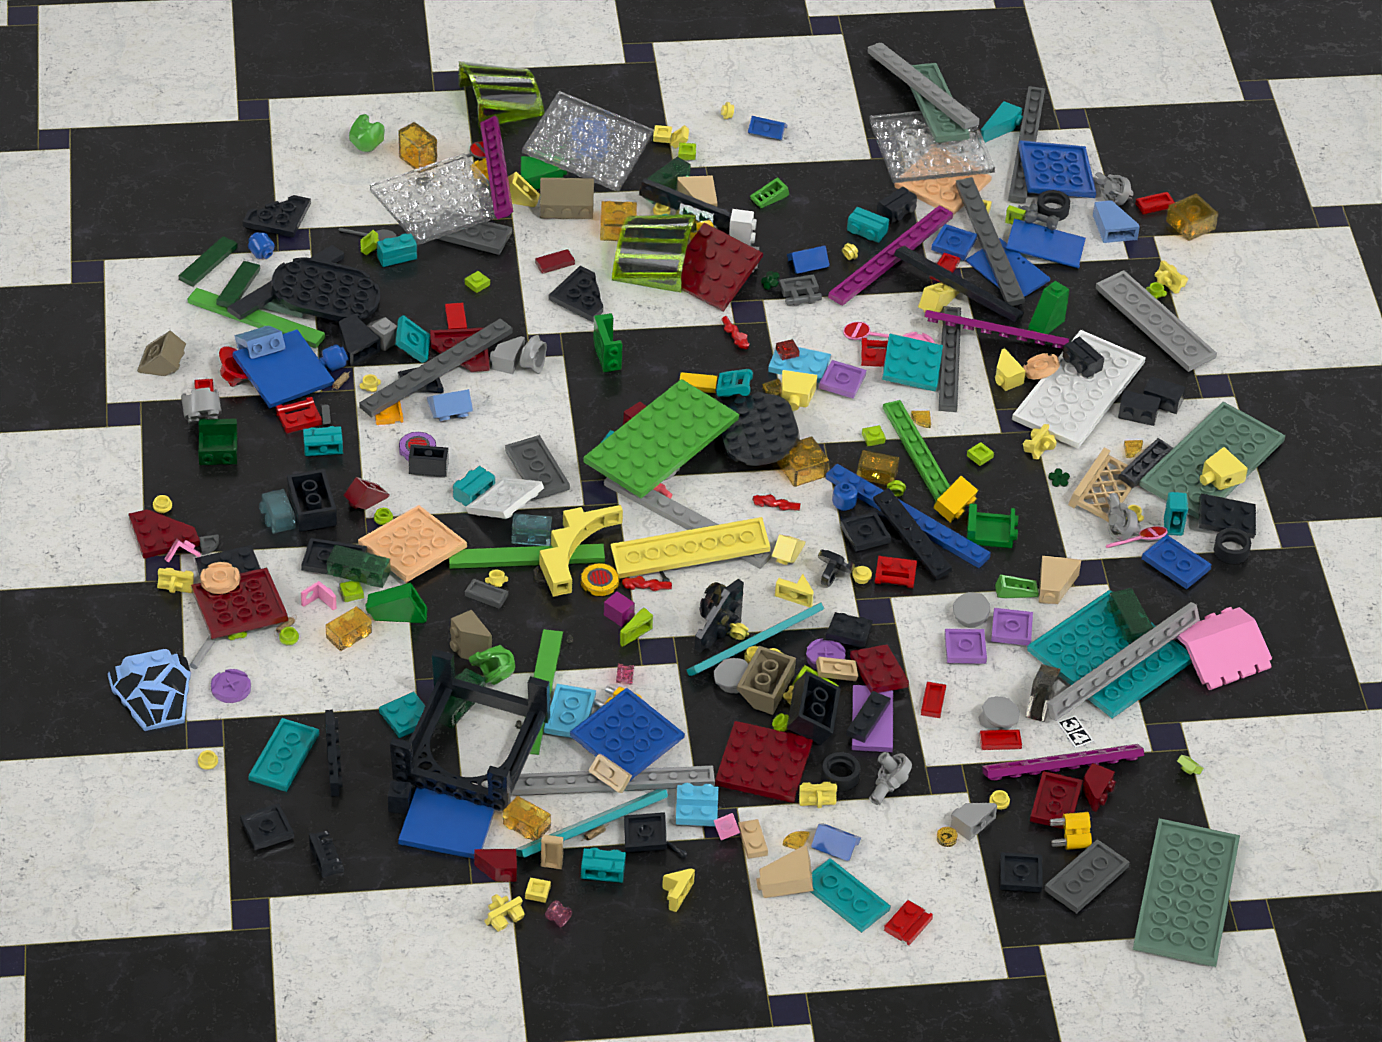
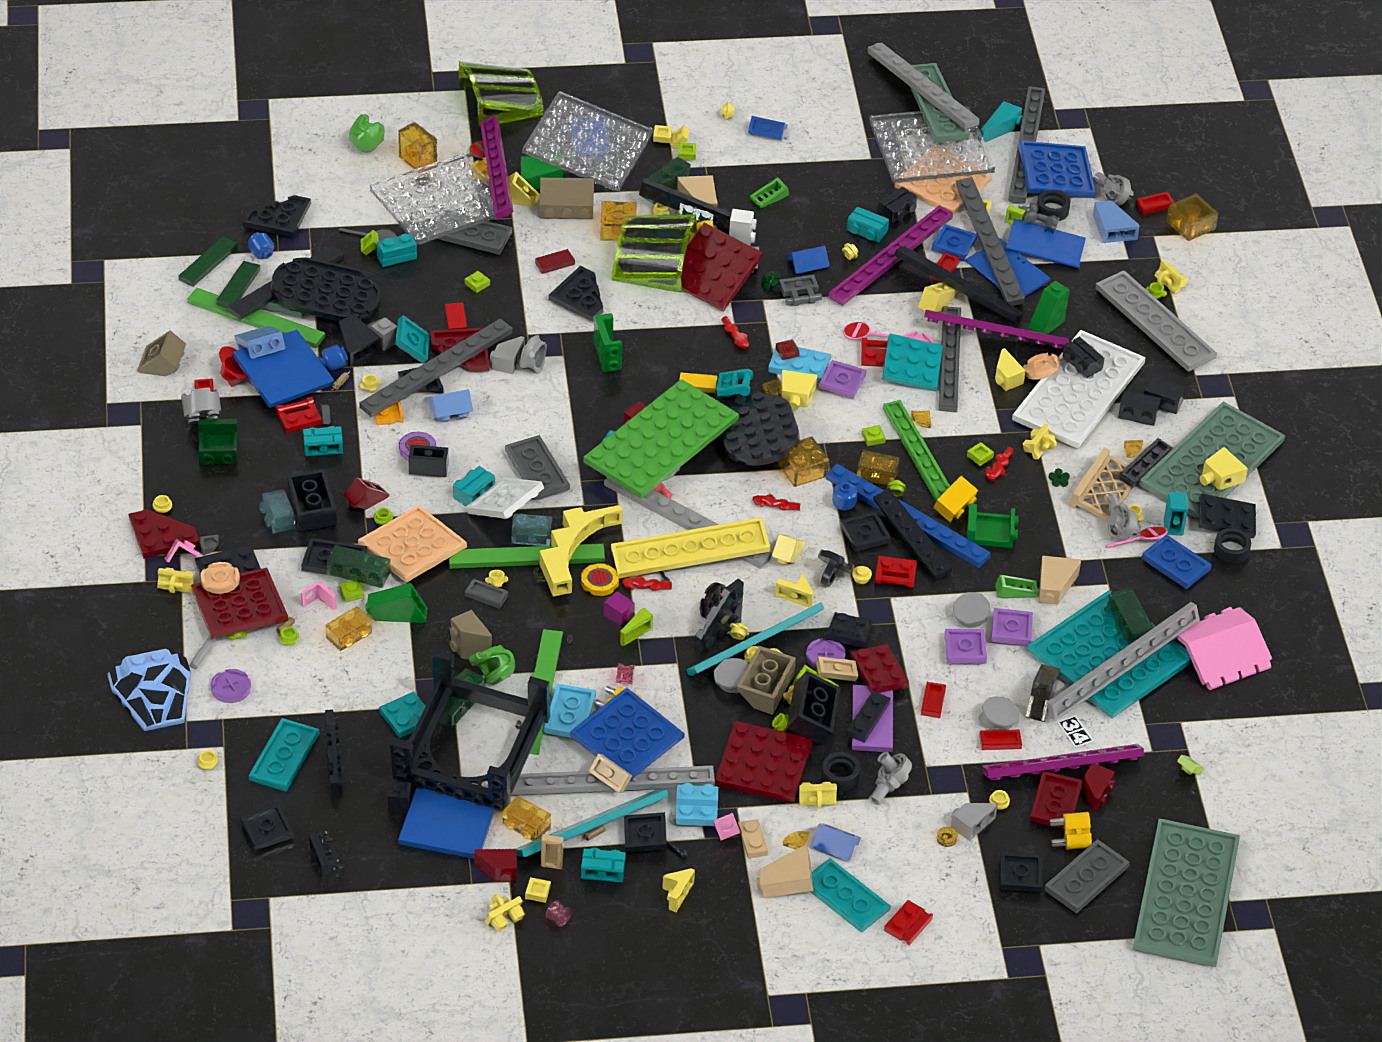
none -> red animal [985,447,1014,481]

